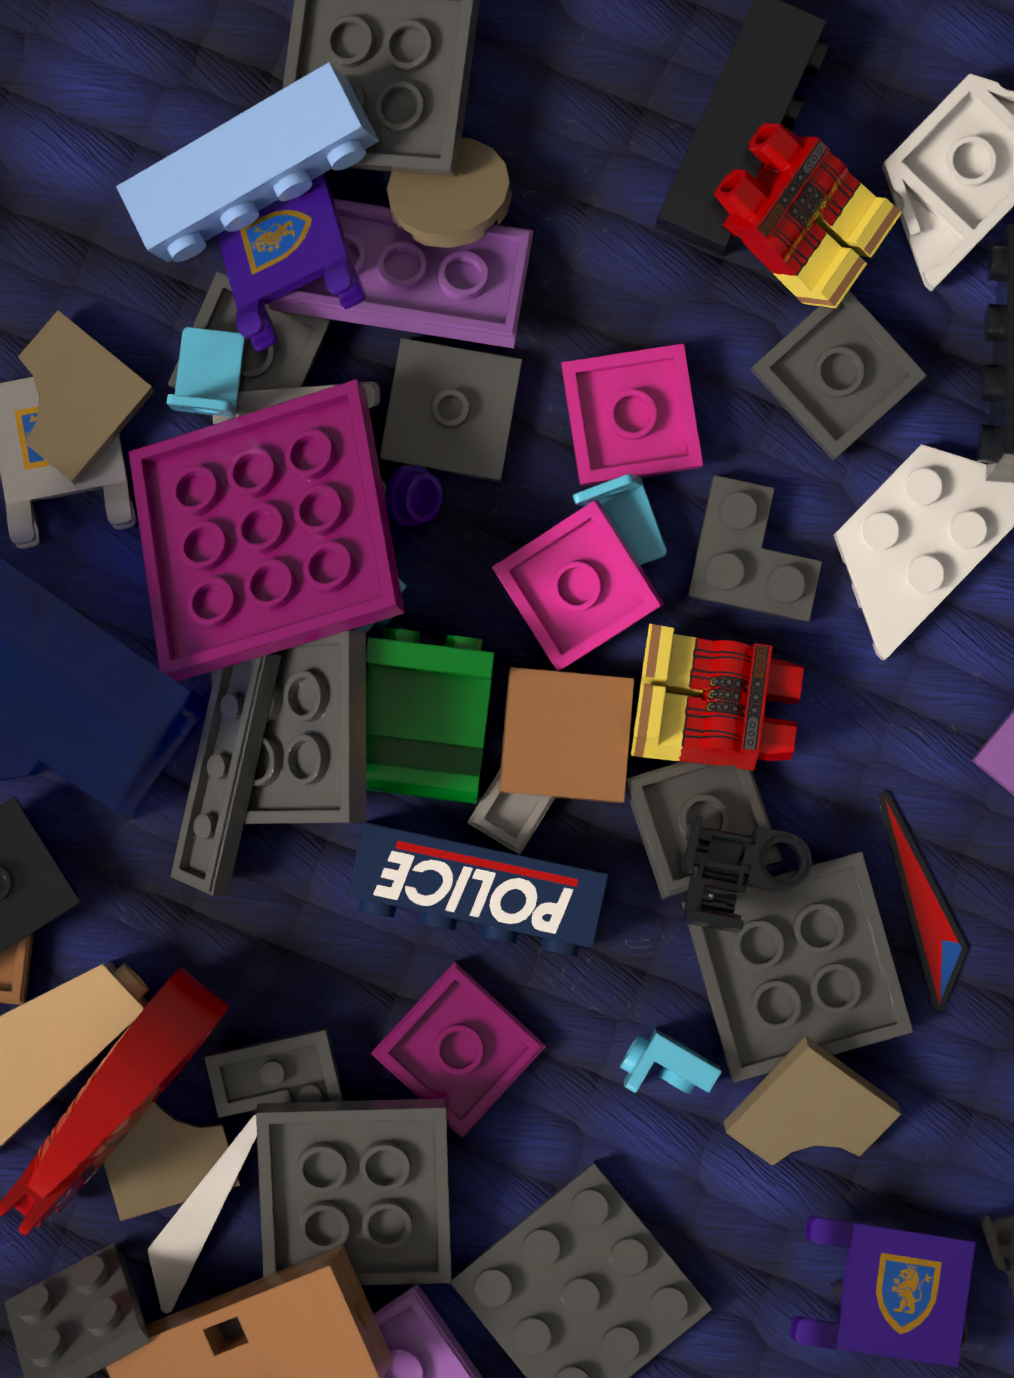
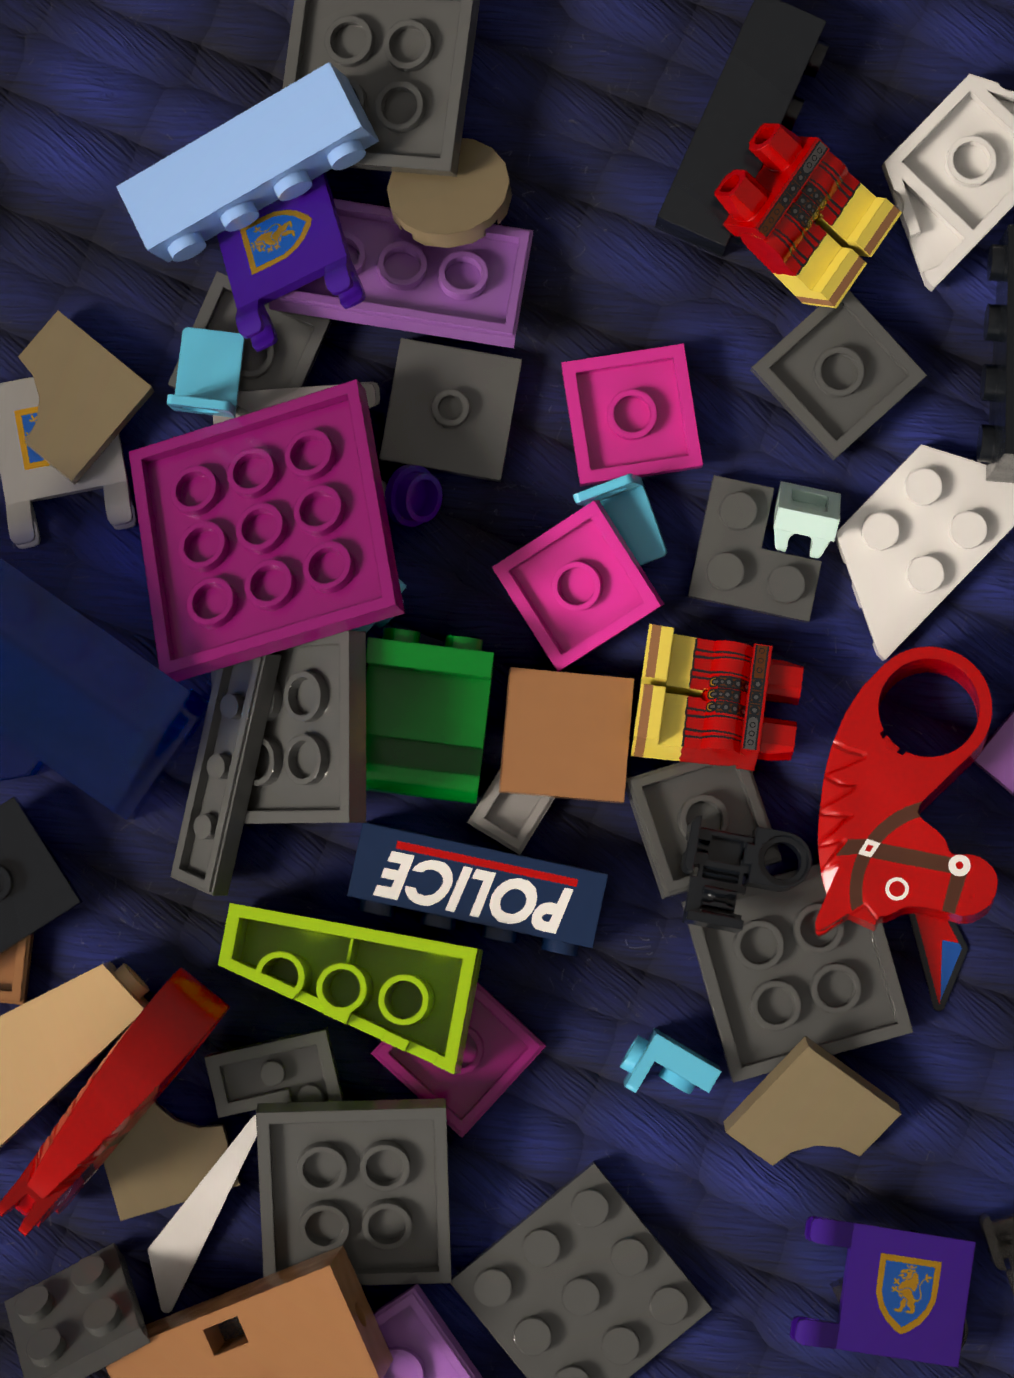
none -> lime wedge [218,903,483,1074]
none -> light aqua tile [773,481,841,559]
none -> red animal [815,646,998,936]

